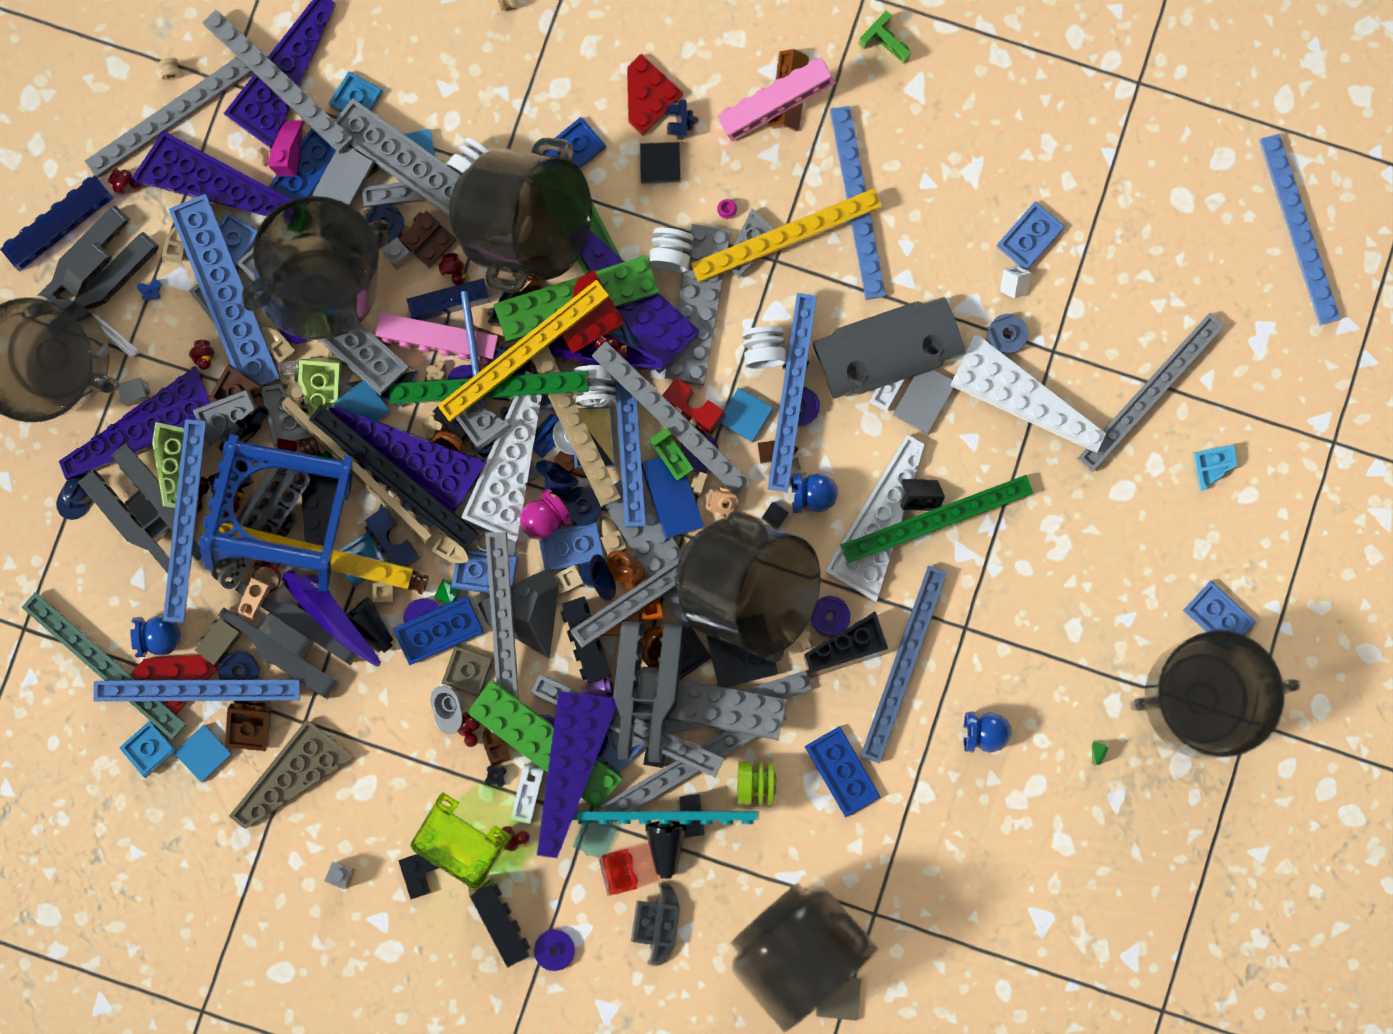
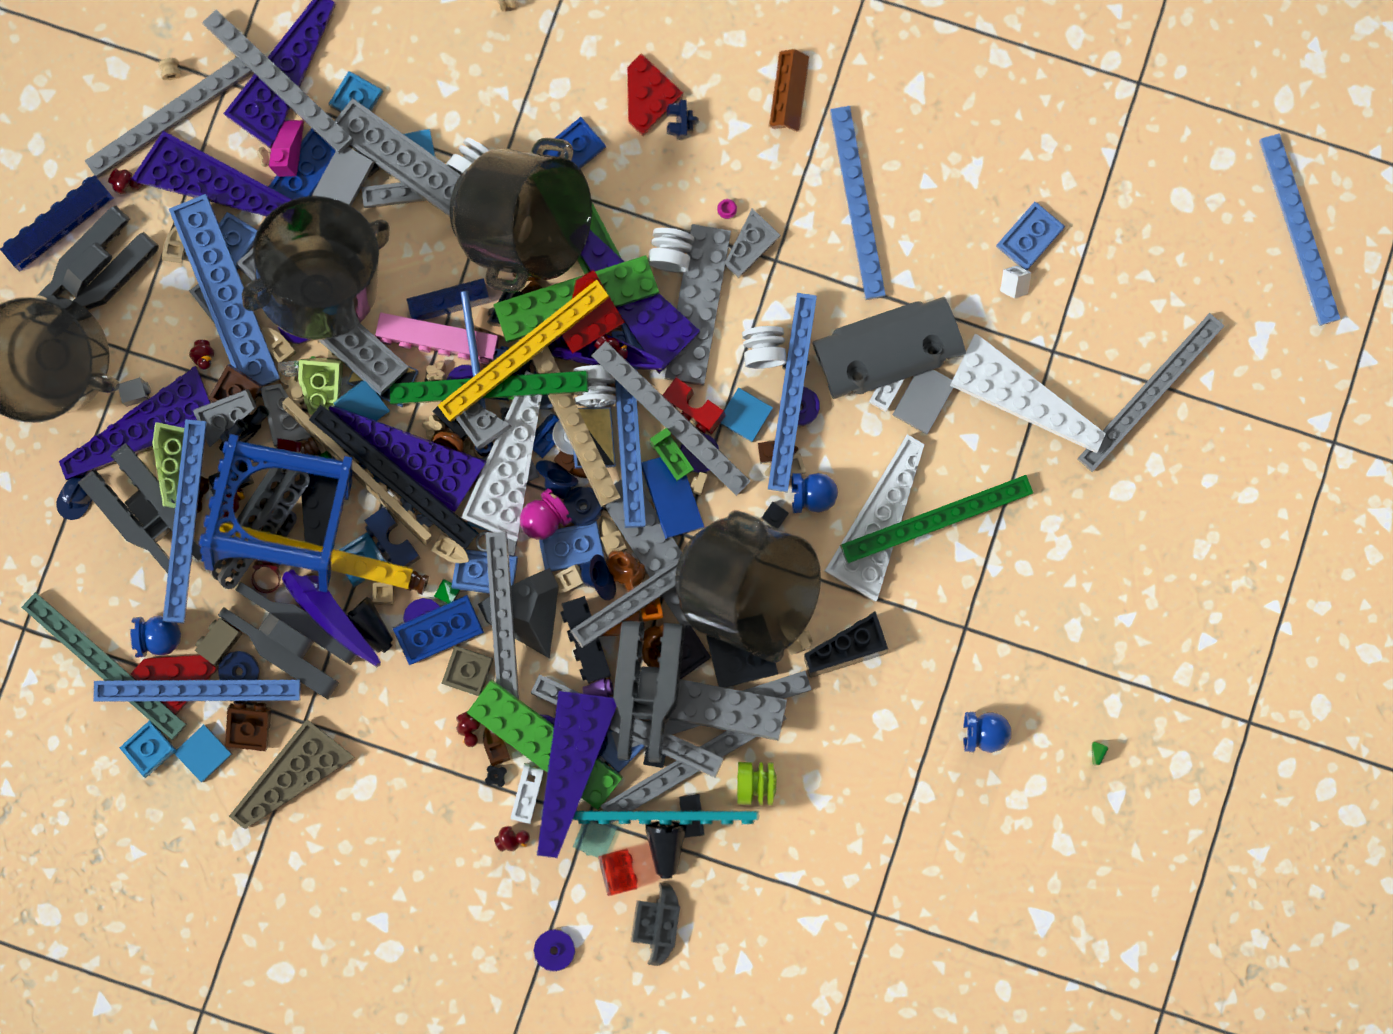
white axle [89,314,139,358] -> none
blue piece [137,279,161,302] -> none
light nougat leg [238,578,272,619] -> none
light grey brick [324,862,354,889] -> none
dark blue plate [365,204,405,244] -> none
light grey brick [382,237,412,270] -> none
black plate [398,847,444,900] -> none
reddish brown plate [399,211,457,269] -> none
clear neon green windscreen [410,792,512,888] -> none
light grey piece [430,686,464,734] -> none
dark red animal [438,253,467,286] -> none
black wedge [468,875,531,968] -> none
black tile [640,142,681,183] -> none
yellow plate [691,188,882,283] -> none
light nougat brick [705,487,738,517] -> none
bright pink brick [718,57,836,142] -> none
clear smoke piece [730,882,878,1032] -> none
blue tile [804,726,881,818] -> none
dark purple plate [810,596,851,637] -> none
dark tan tile [816,974,861,1021] -> none
bright green bracket [858,10,911,64] -> none
sand blue plate [860,565,947,763] -> none
black panel [900,479,945,511] -> none
sand blue plate [988,314,1028,354] -> none
clear smoke piece [1129,630,1301,760] -> none
medium blue tile [1183,581,1256,652] -> none
medium azure wing [1193,445,1237,491] -> none

